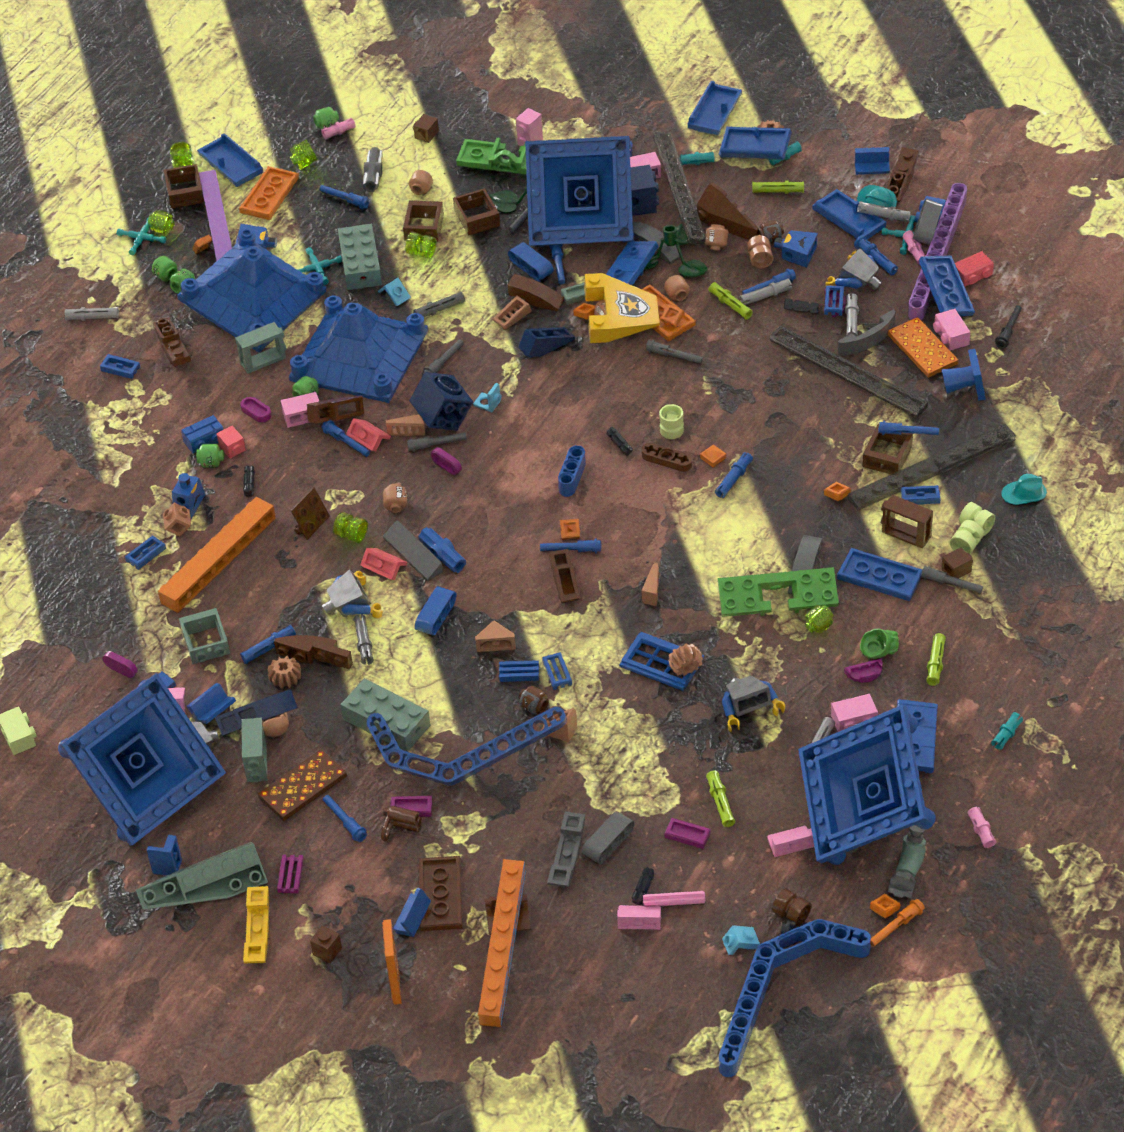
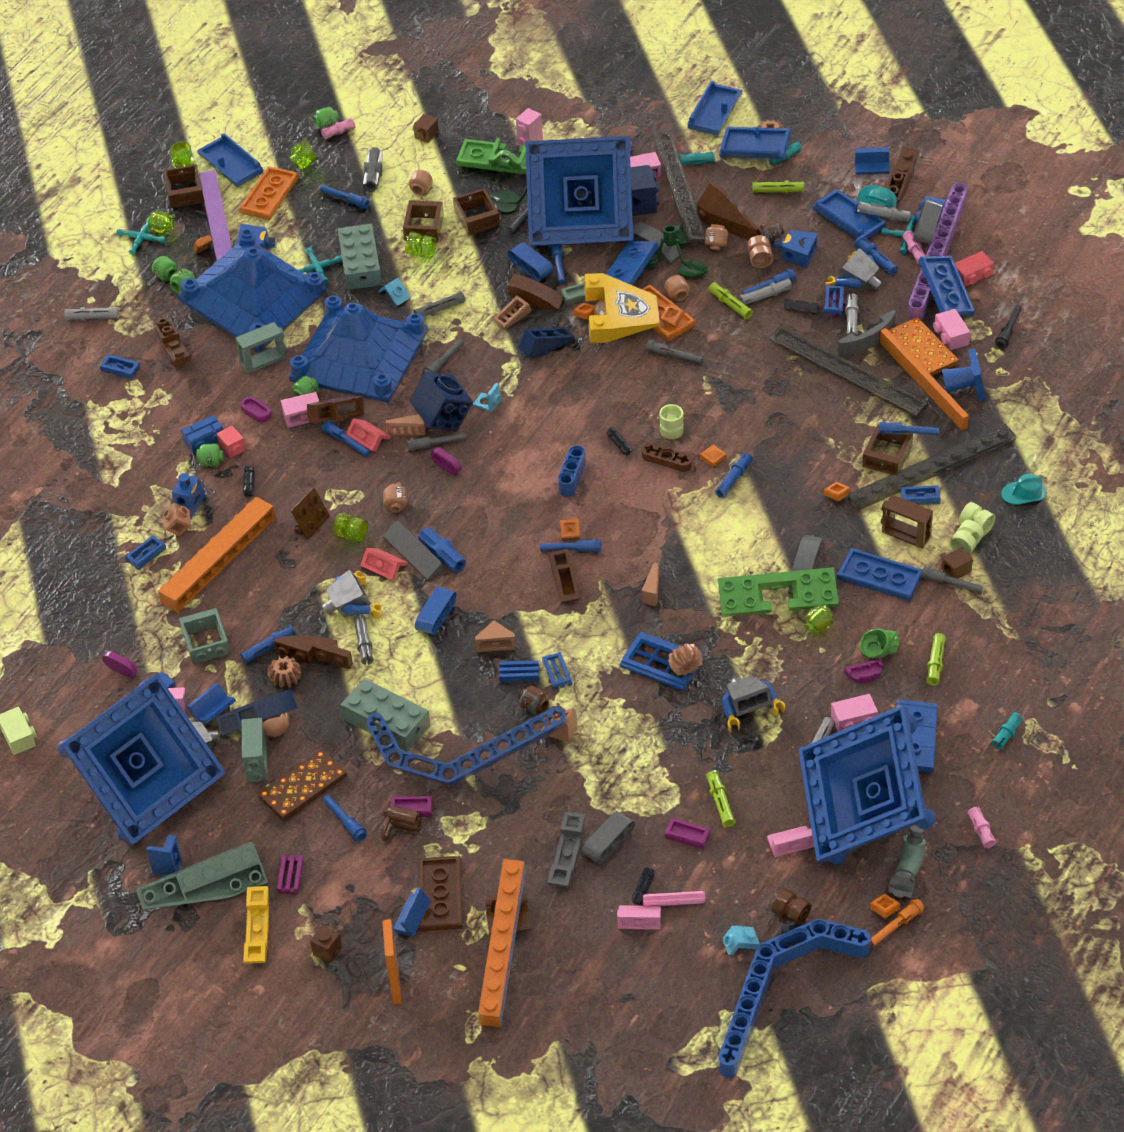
none -> orange tile [880,328,969,431]

